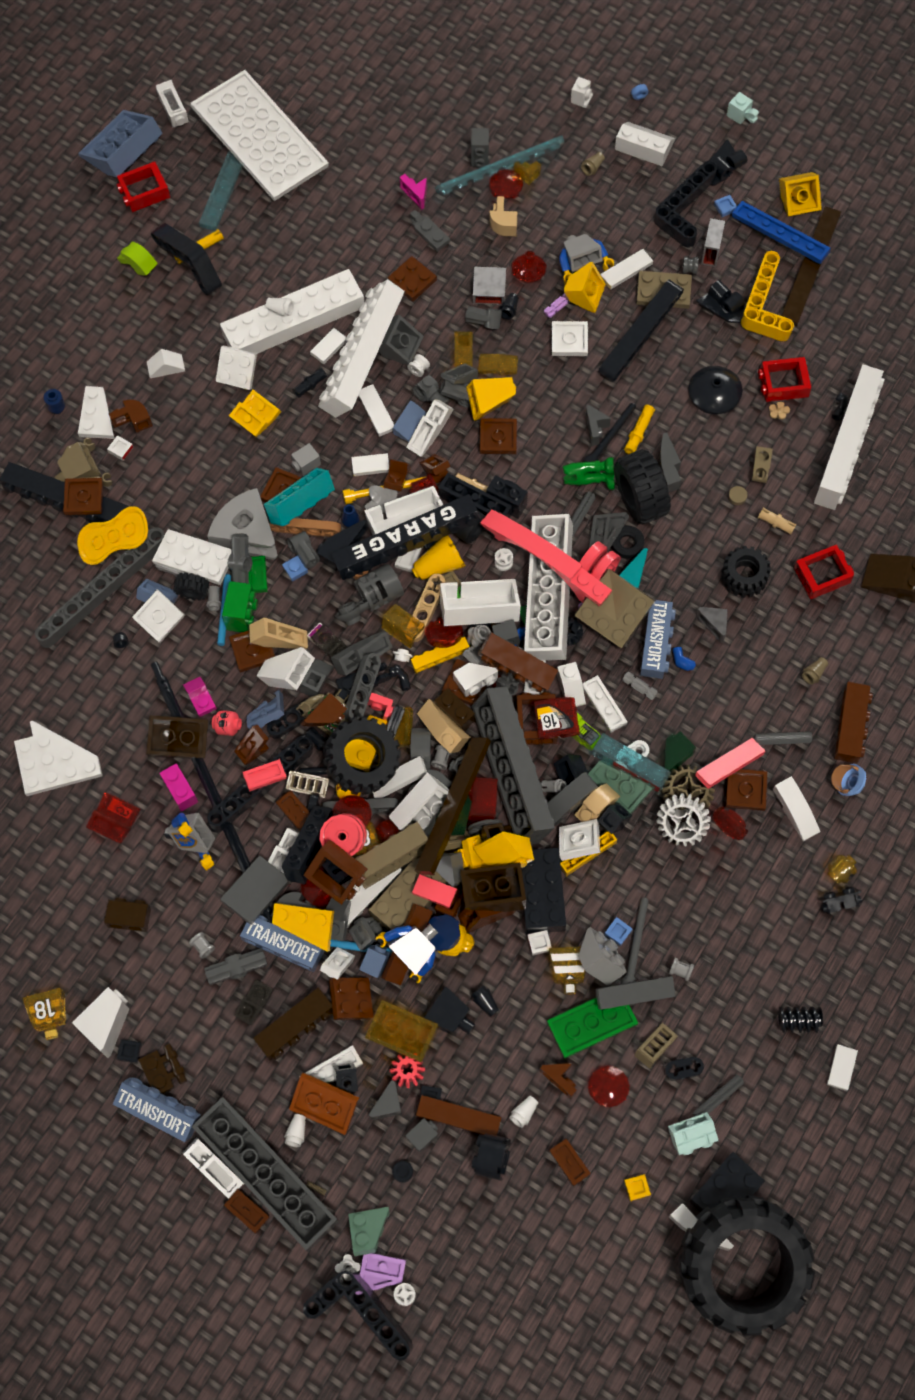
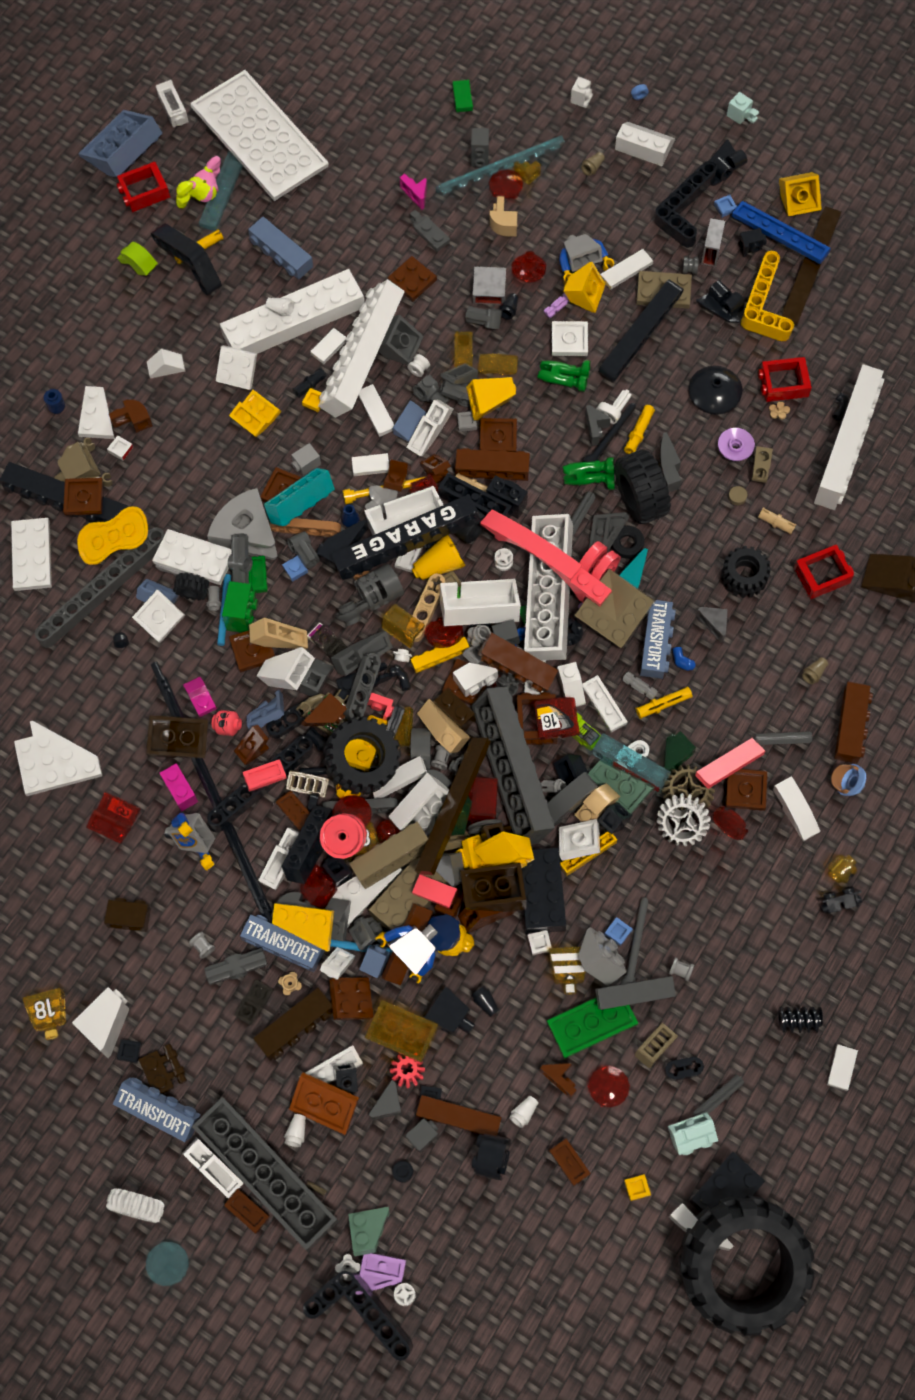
dark grey tile [220,856,290,925] -> none
reddish brown window [303,840,368,905] -> none
none -> white plate [11,518,52,591]
none -> white gear [106,1188,164,1223]
none -> clear light blue tile [146,1242,189,1286]
none -> hair [176,156,221,208]
none -> sand blue brick [248,217,313,280]
none -> tan plate [278,972,302,995]
none -> yellow plate [302,388,321,412]
none -> green tile [453,80,473,112]
none -> reddish brown brick [455,448,530,481]
none -> light grey tile [457,411,477,432]
none -> green piece [537,360,591,392]
none -> white piece [596,389,632,424]
none -> yellow pin [635,687,693,719]
none -> lavender dish [718,428,755,461]
none -> black brick [738,228,767,257]

